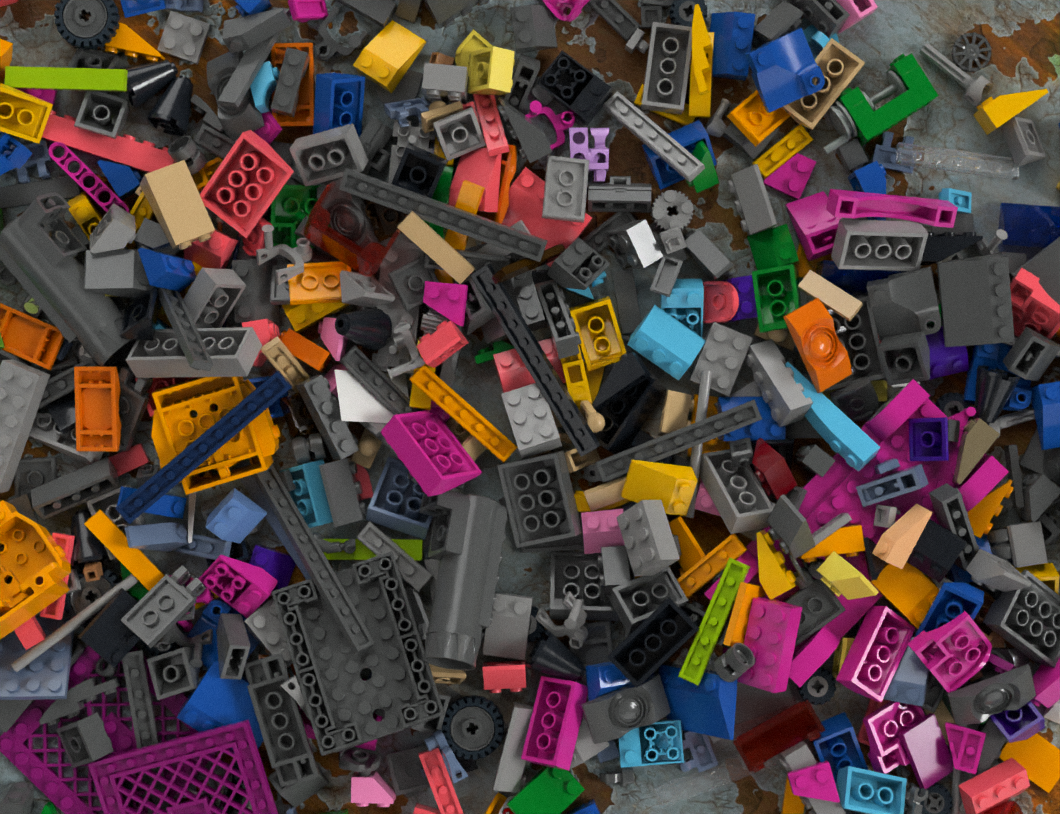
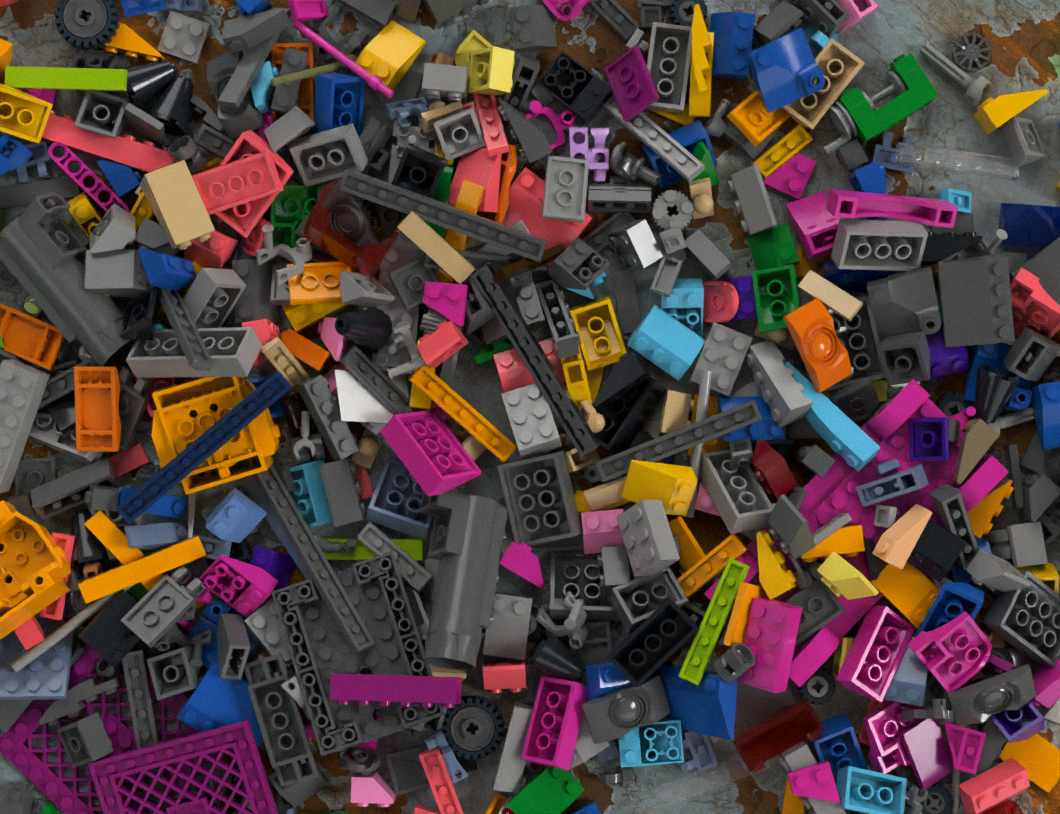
none -> light orange tile [78,535,206,604]
none -> dark grey brick [85,485,119,512]
none -> dark grey tile [124,103,165,147]
none -> coral tile [192,150,284,215]
none -> light grey slope [264,106,316,153]
none -> olive piece [270,54,357,86]
none -> dark pink bar [293,21,394,99]
none -> light grey piece [294,411,316,459]
none -> magenta brick [330,673,462,708]
none -> dark pink slope [499,541,545,589]
none -> magenta tile [604,45,659,121]
none -> dark grey piece [610,142,661,186]
none -> tan tile [689,177,714,219]
none -> dark grey piece [902,685,953,724]

